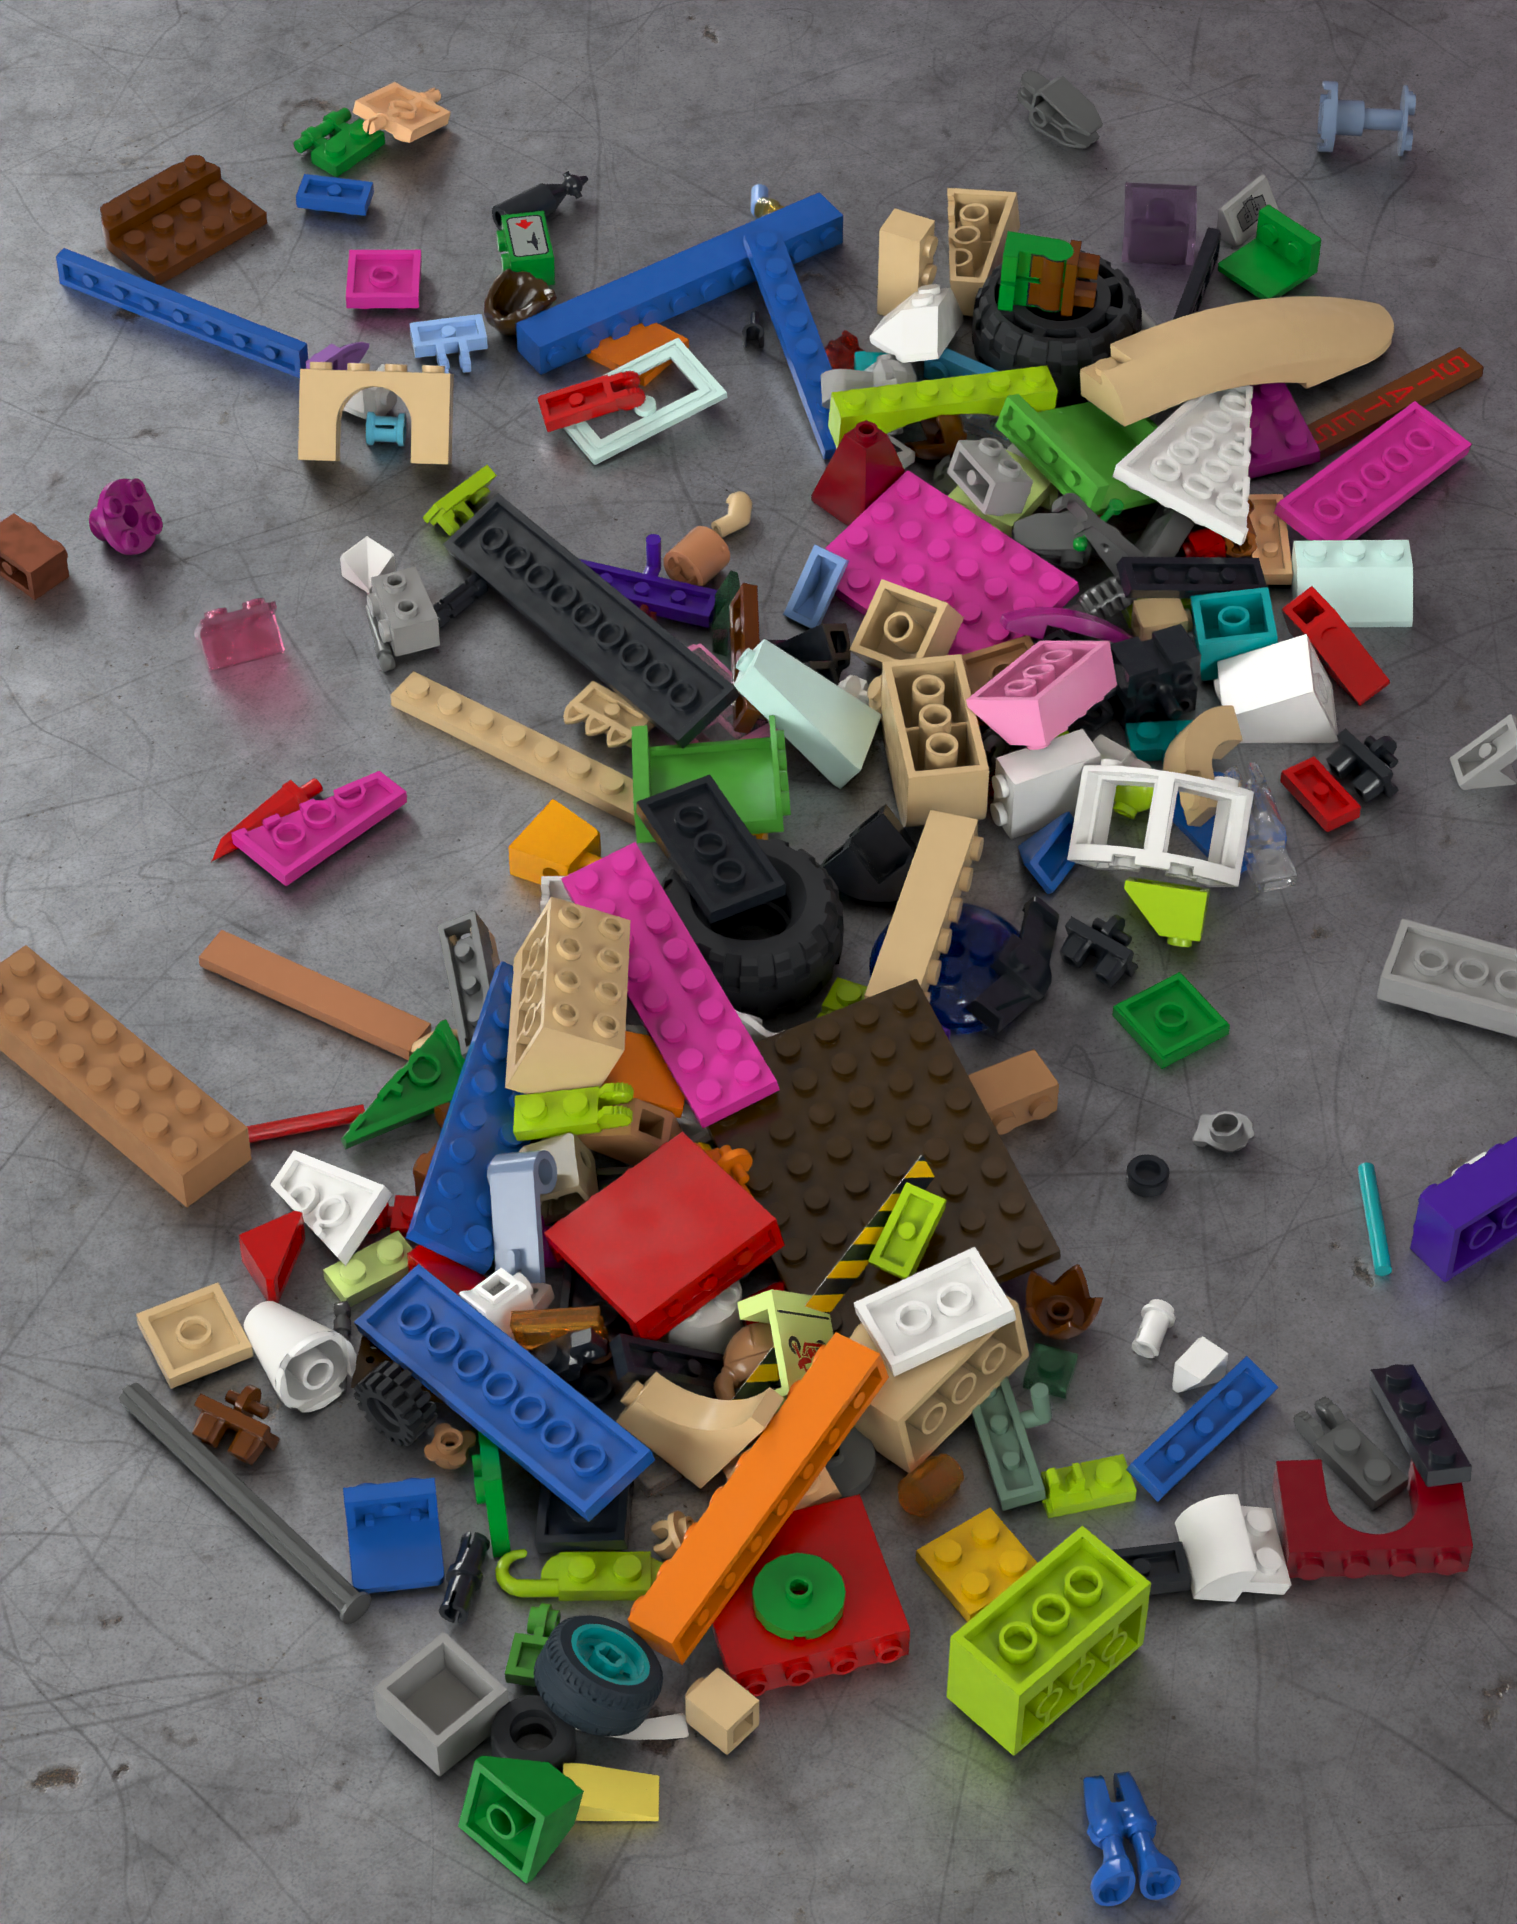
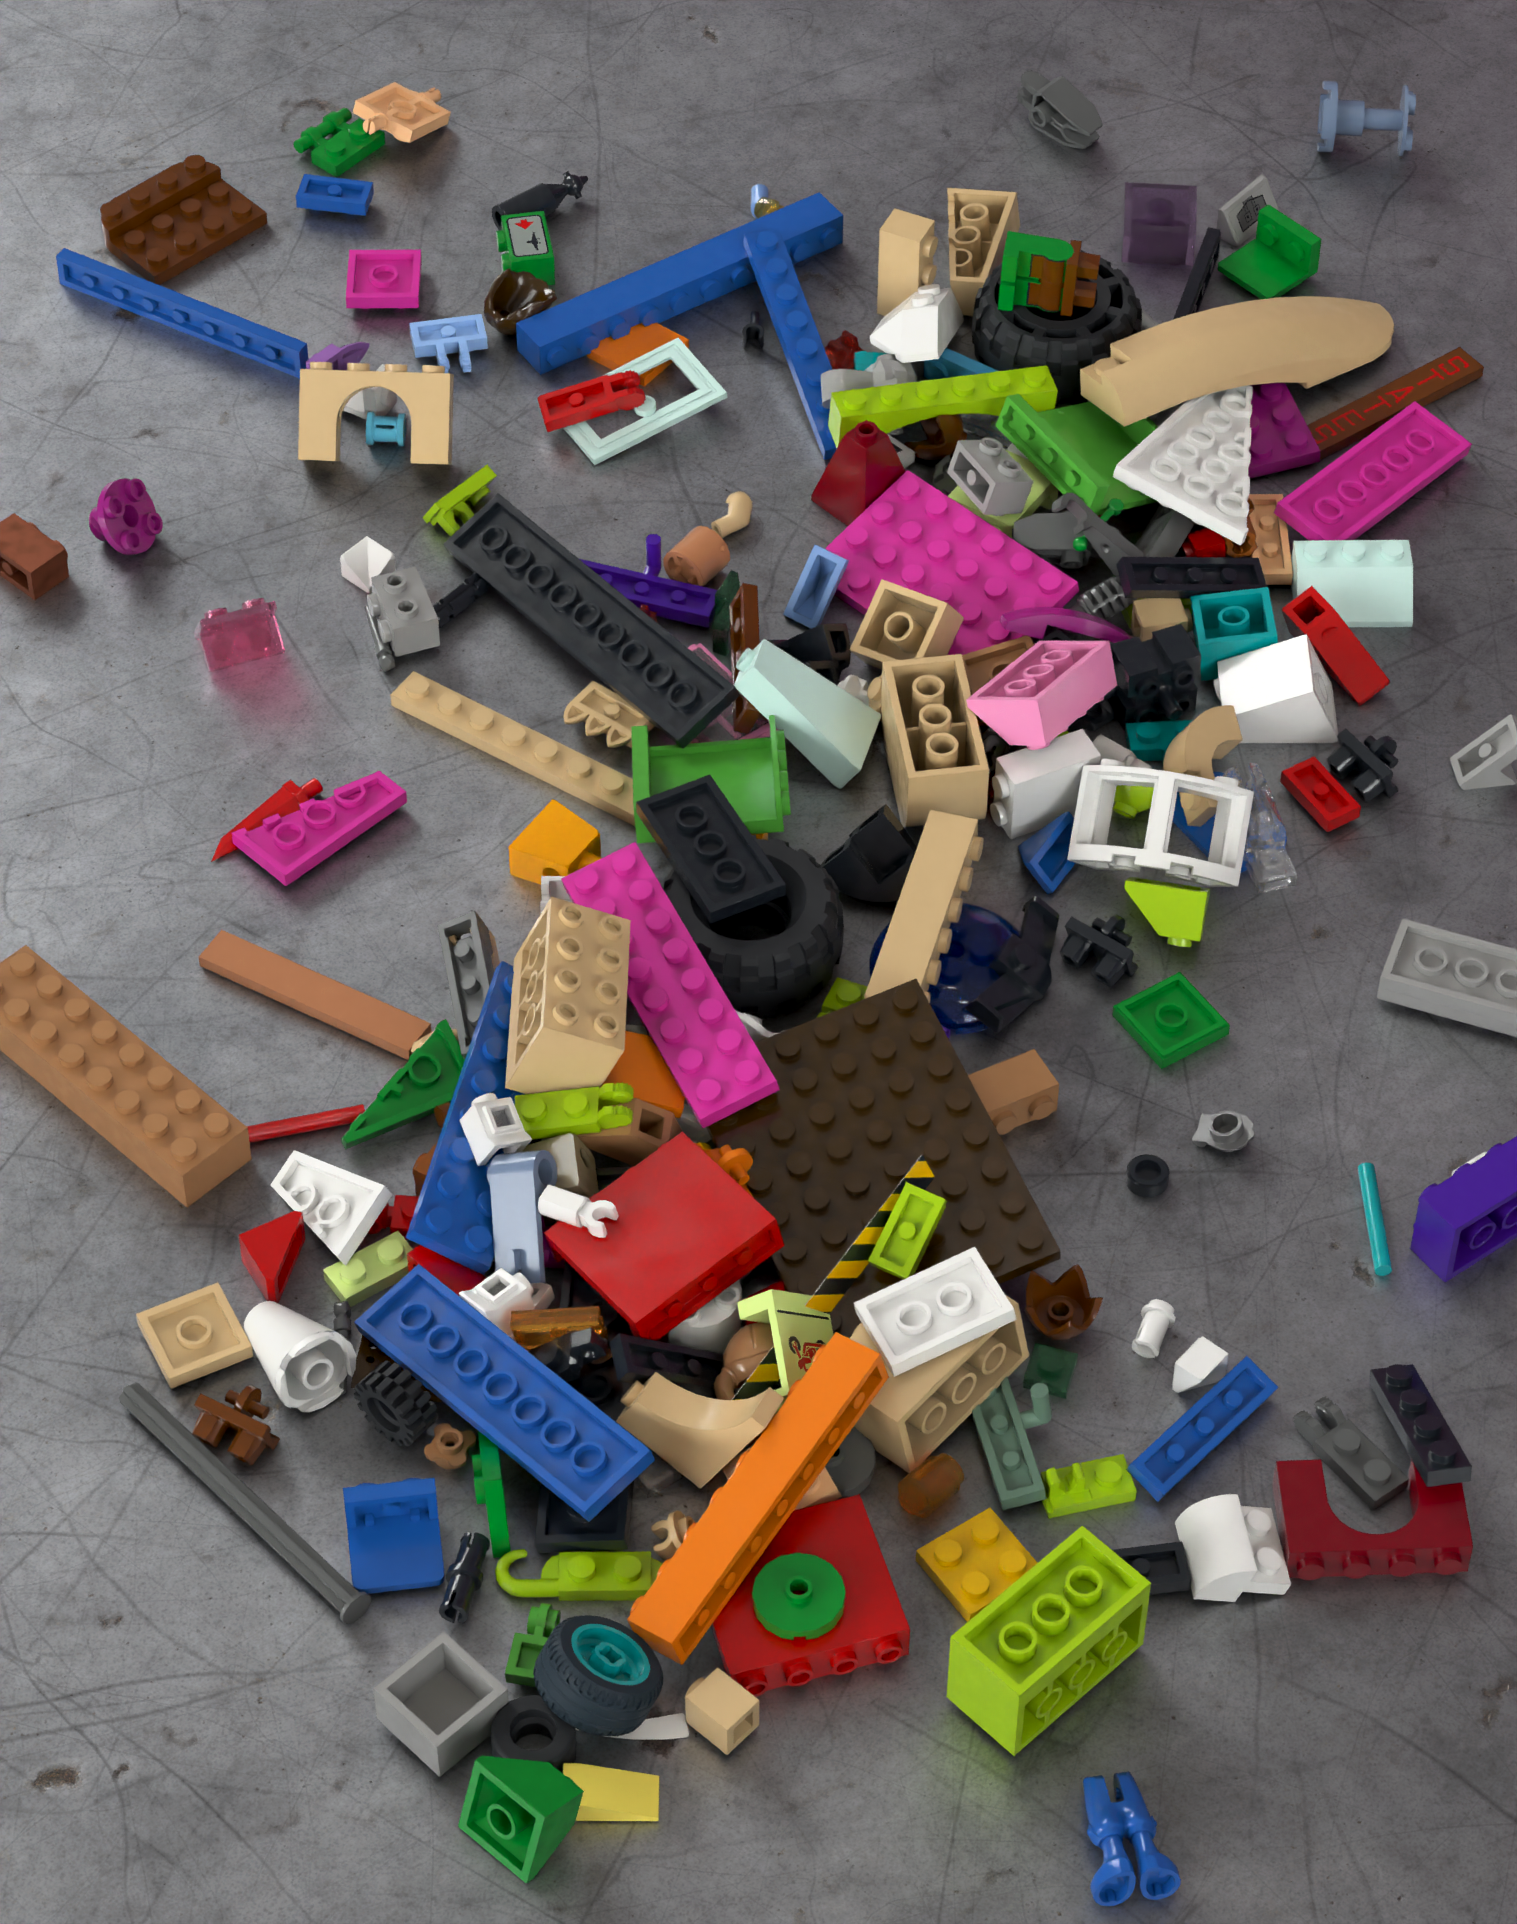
none -> white window [459,1093,532,1166]
none -> white bar [538,1185,619,1238]

